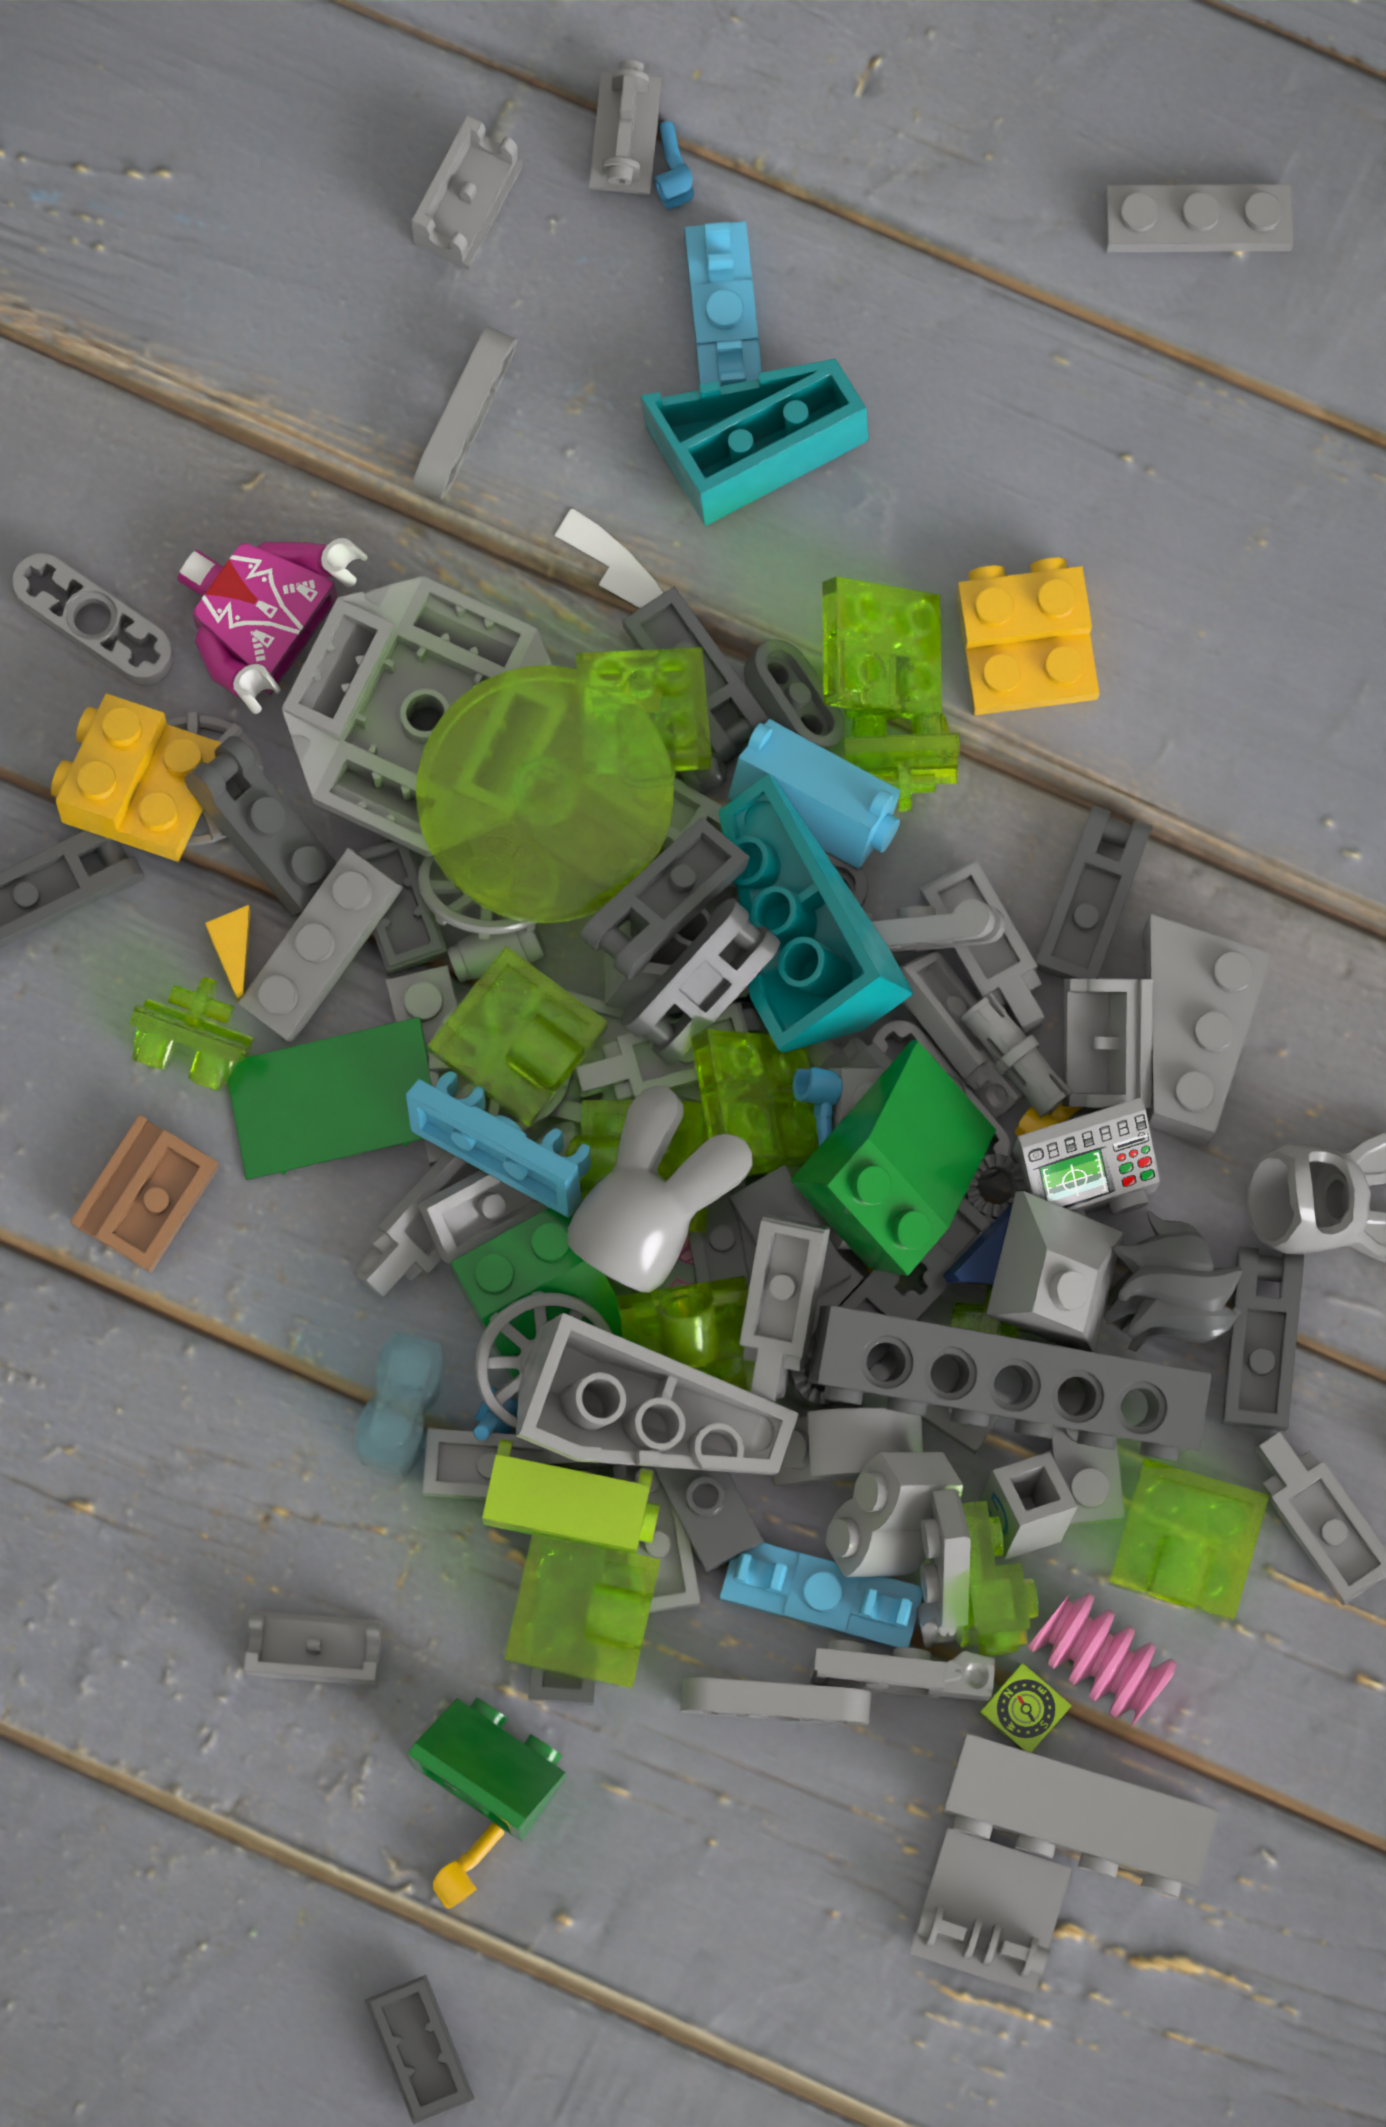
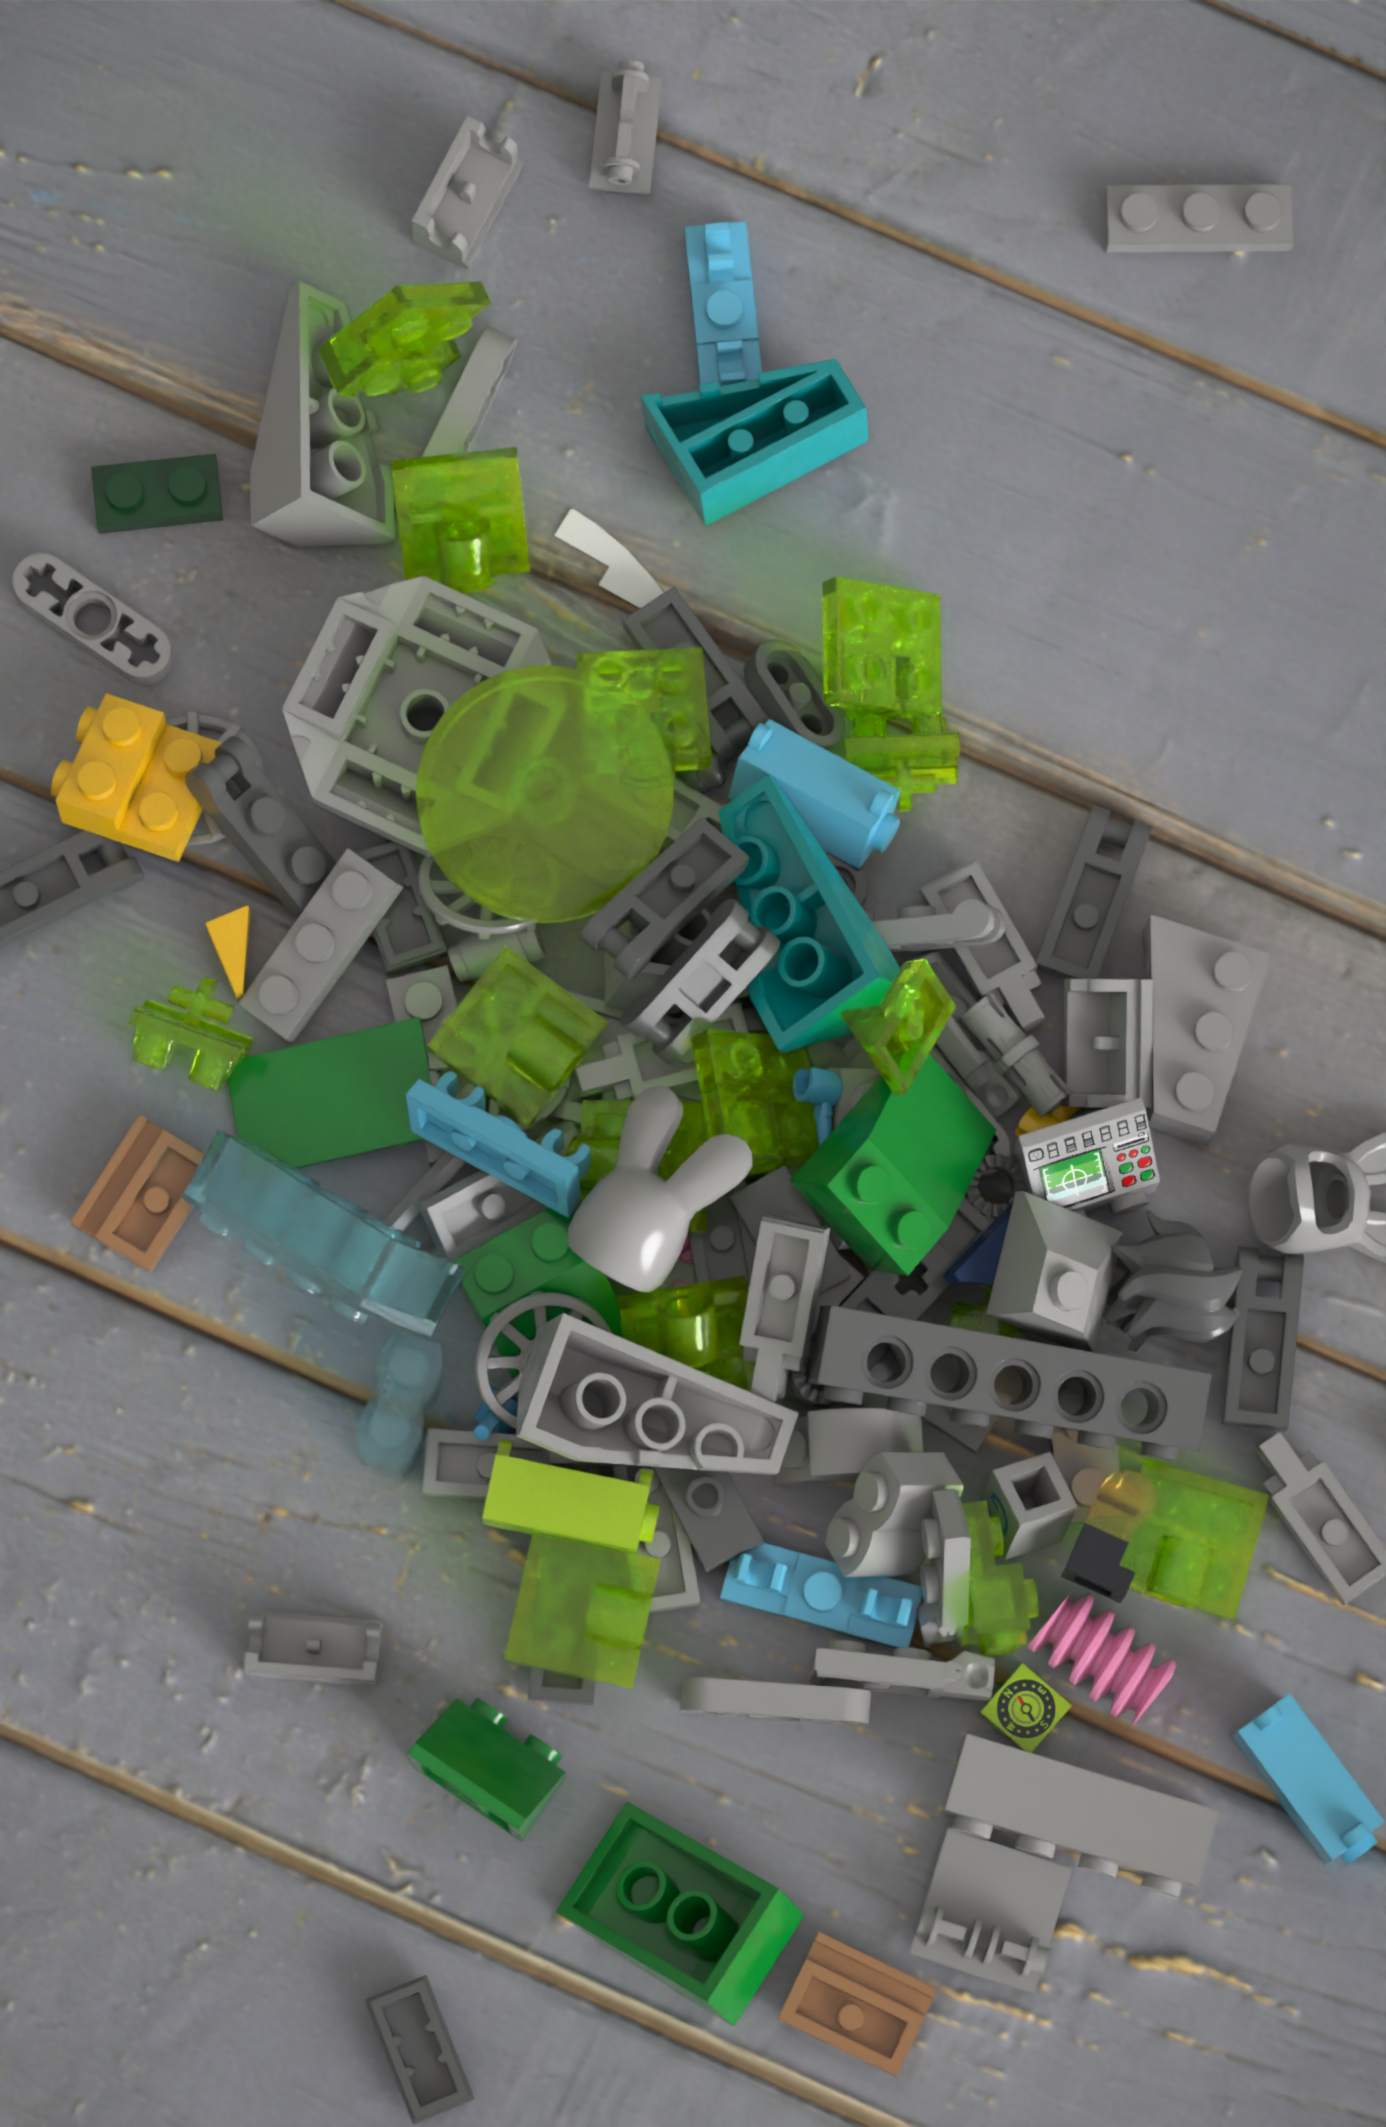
dark pink torso [177,538,367,714] -> none
yellow hand [433,1822,505,1909] -> none
dark azure hand [653,121,694,210] -> none
yellow plate [955,557,1099,716] -> none
none -> dark green plate [91,453,224,534]
none -> clear light blue wedge [182,1130,467,1337]
none -> light grey wedge [250,280,395,546]
none -> clear neon green plate [318,281,491,398]
none -> clear neon green plate [391,447,530,593]
none -> green slope [555,1802,805,2026]
none -> medium nougat plate [777,1931,938,2077]
none -> clear neon green slope [840,959,956,1096]
none -> leg [1061,1470,1156,1603]
none -> medium azure brick [1231,1693,1385,1865]

